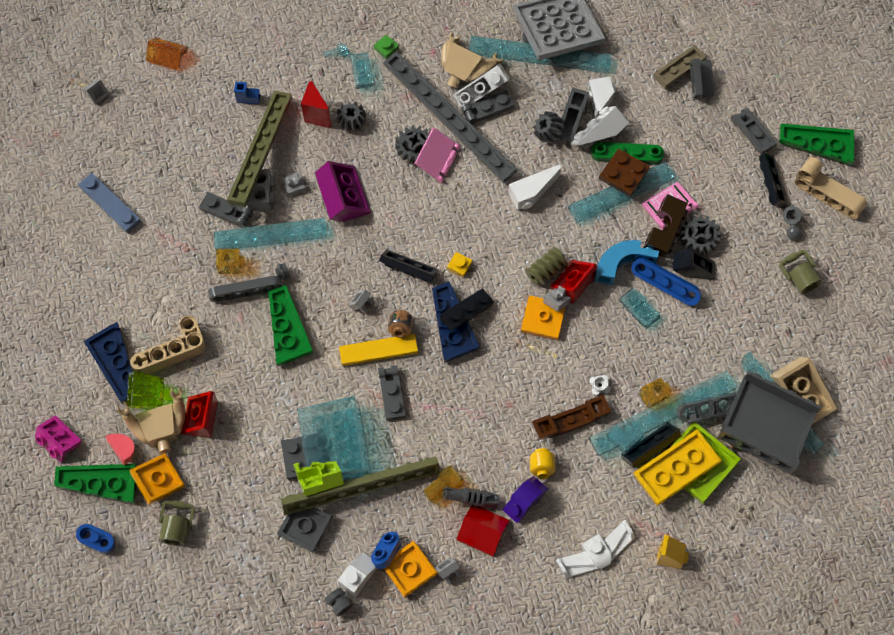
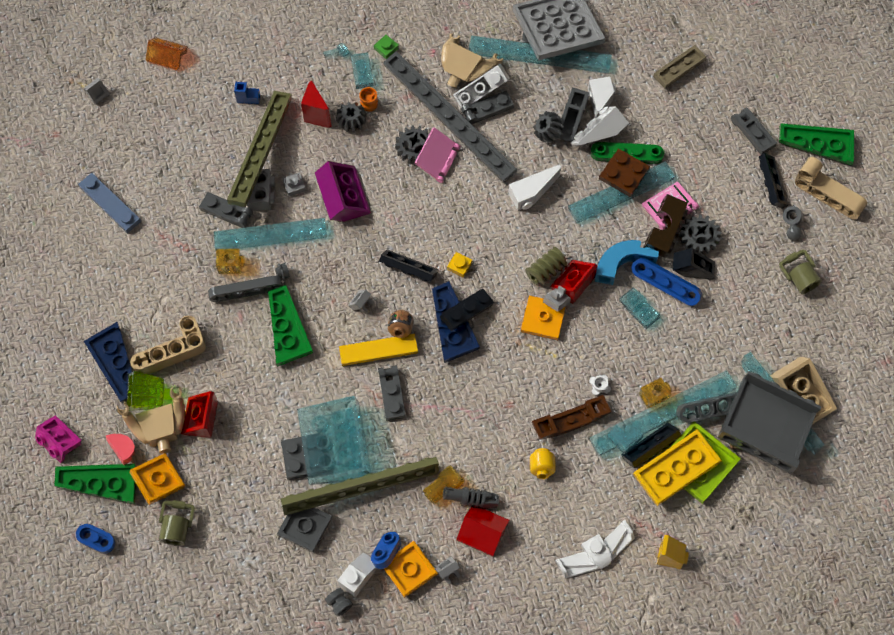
lime slope [293,461,344,496] -> none
dark purple brick [503,476,548,523] -> none
dark grey panel [689,58,714,98] -> none
none -> orange wheel [359,87,378,112]

